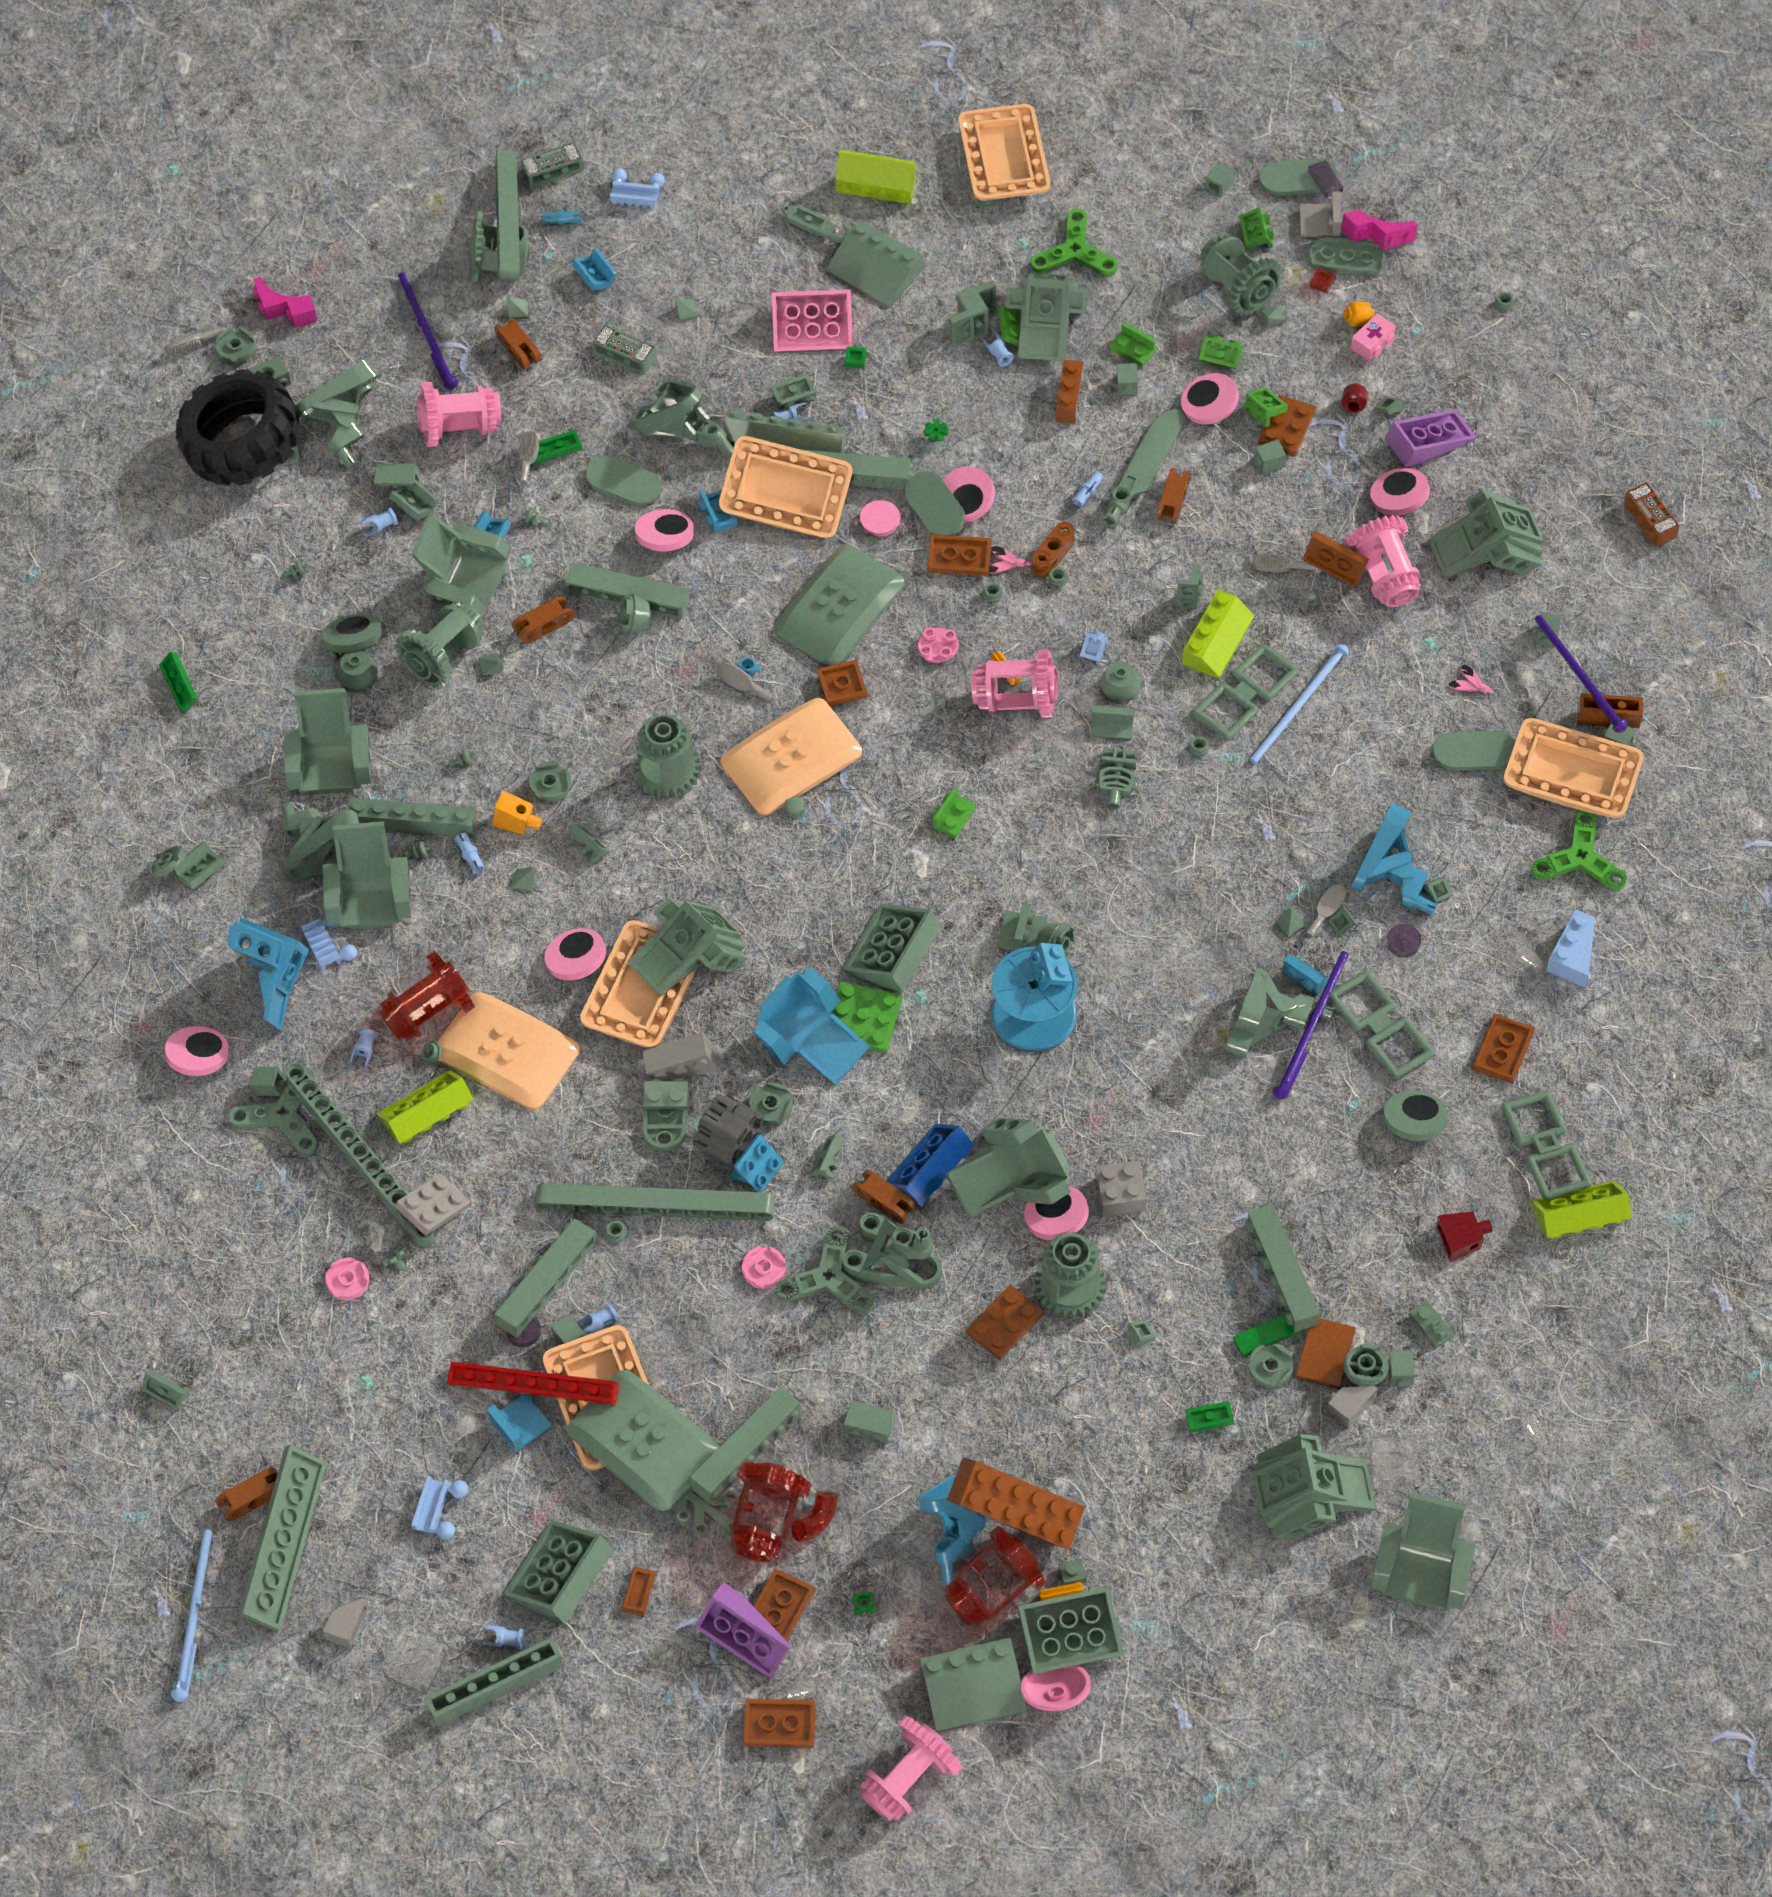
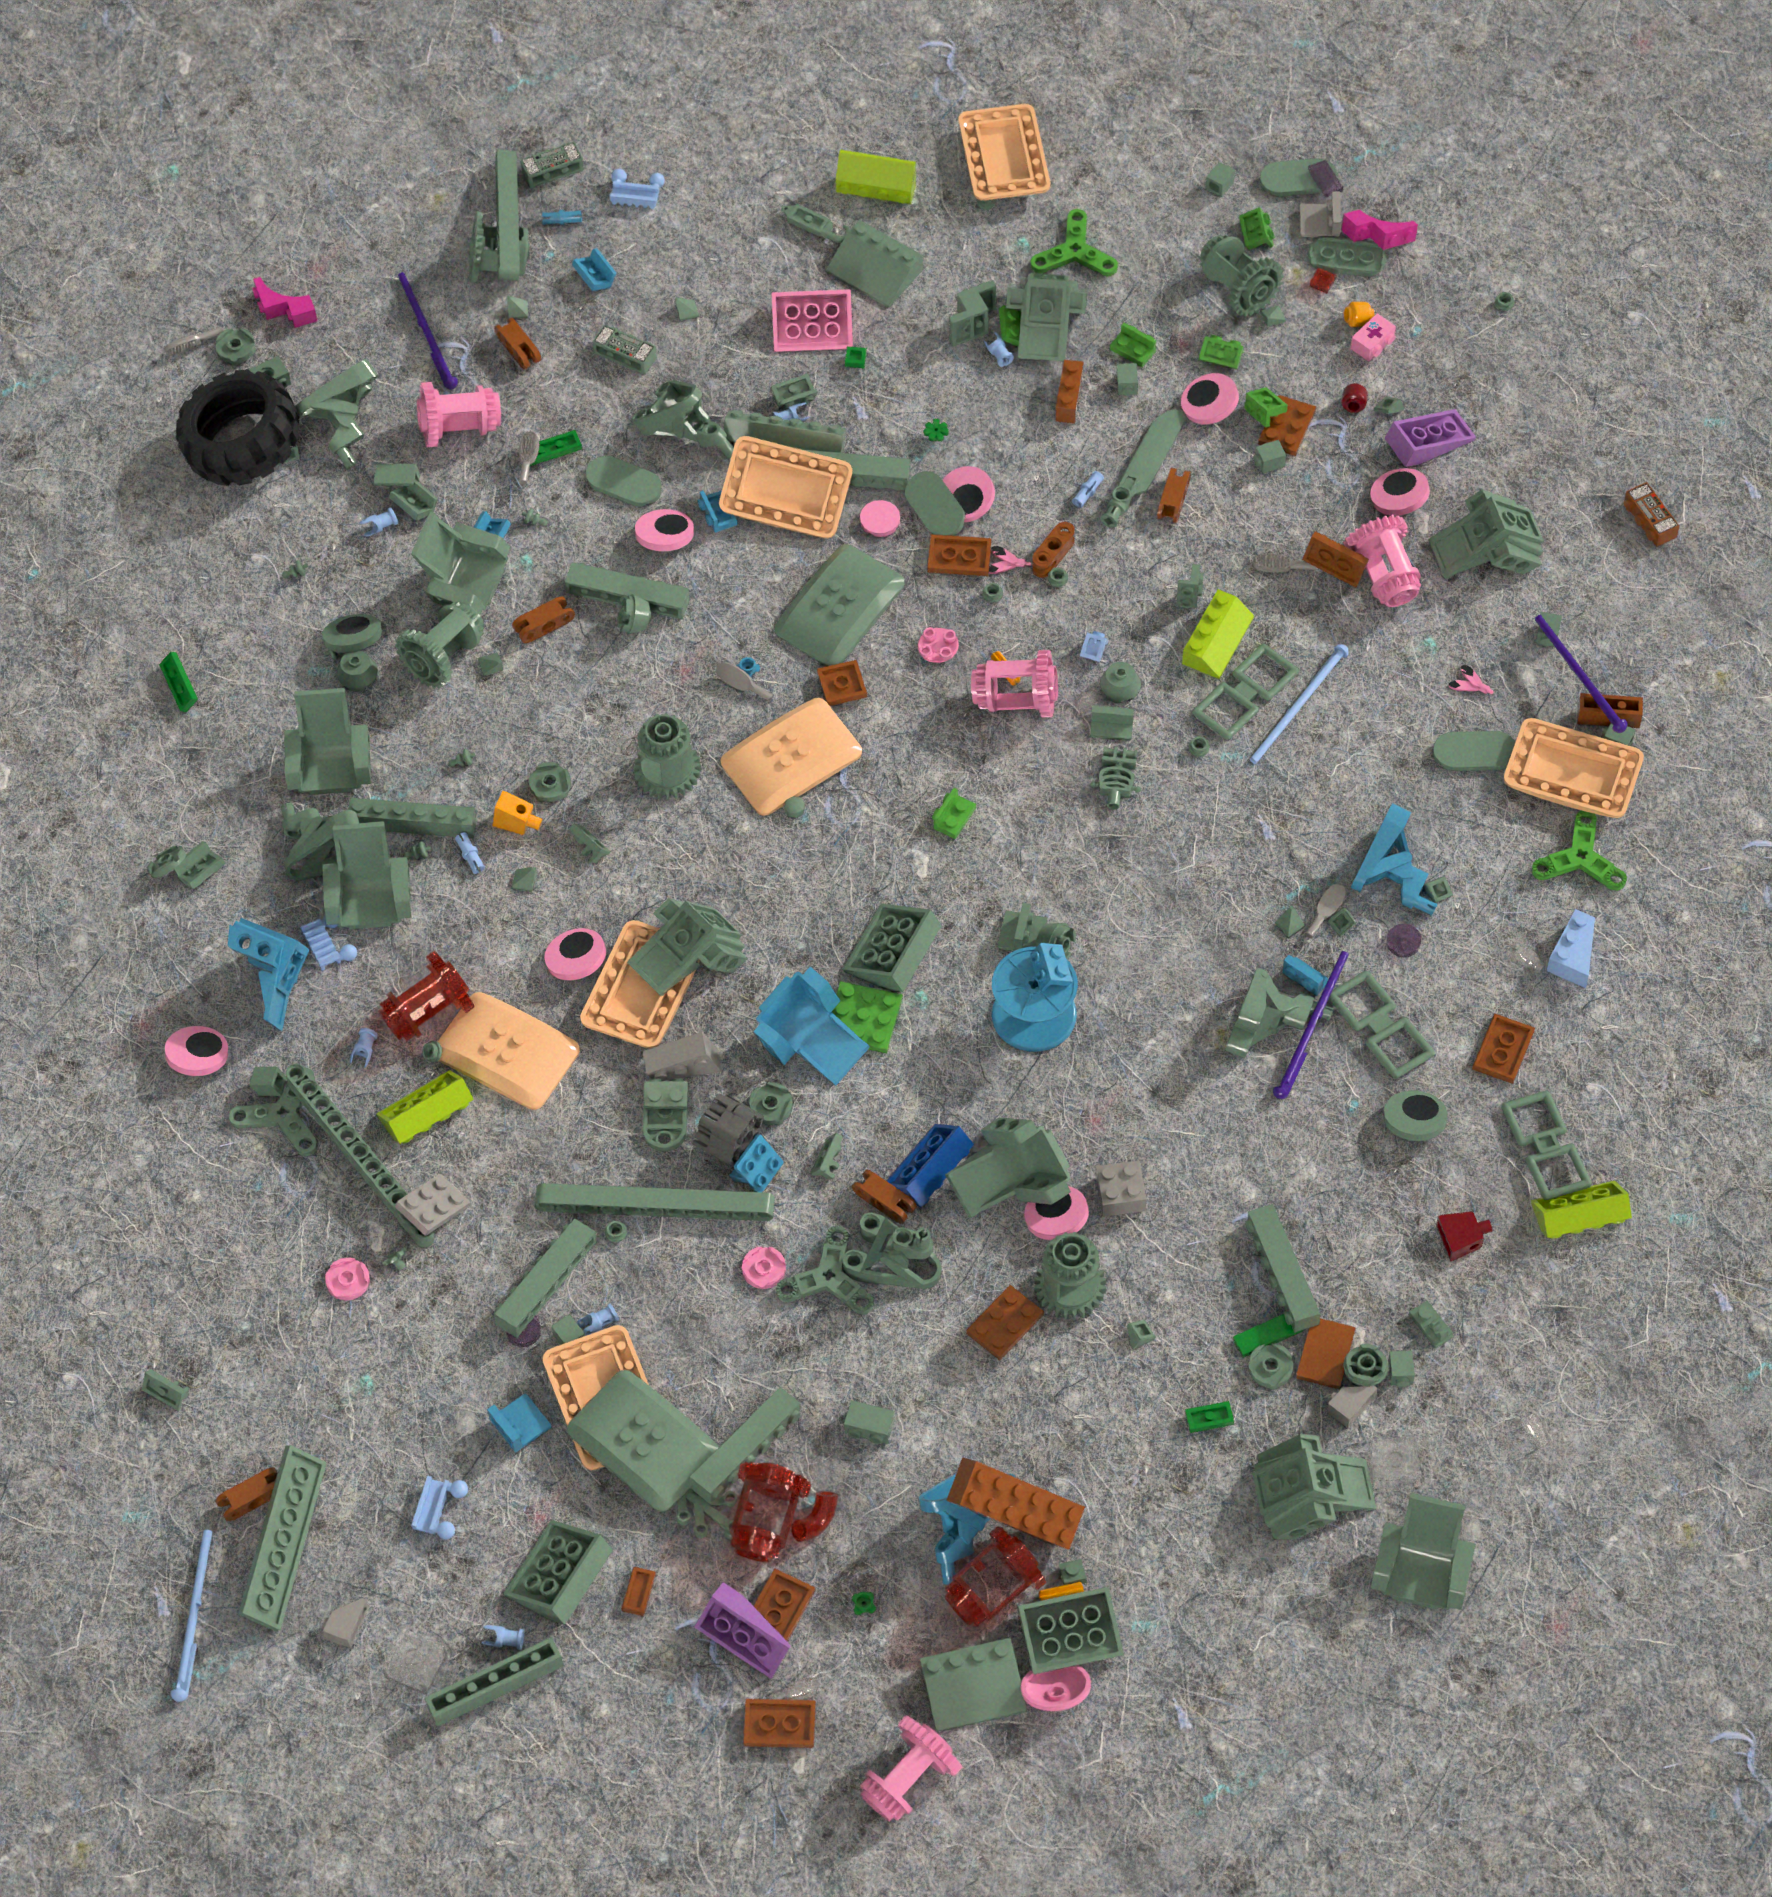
red tile [446,1361,620,1405] -> none

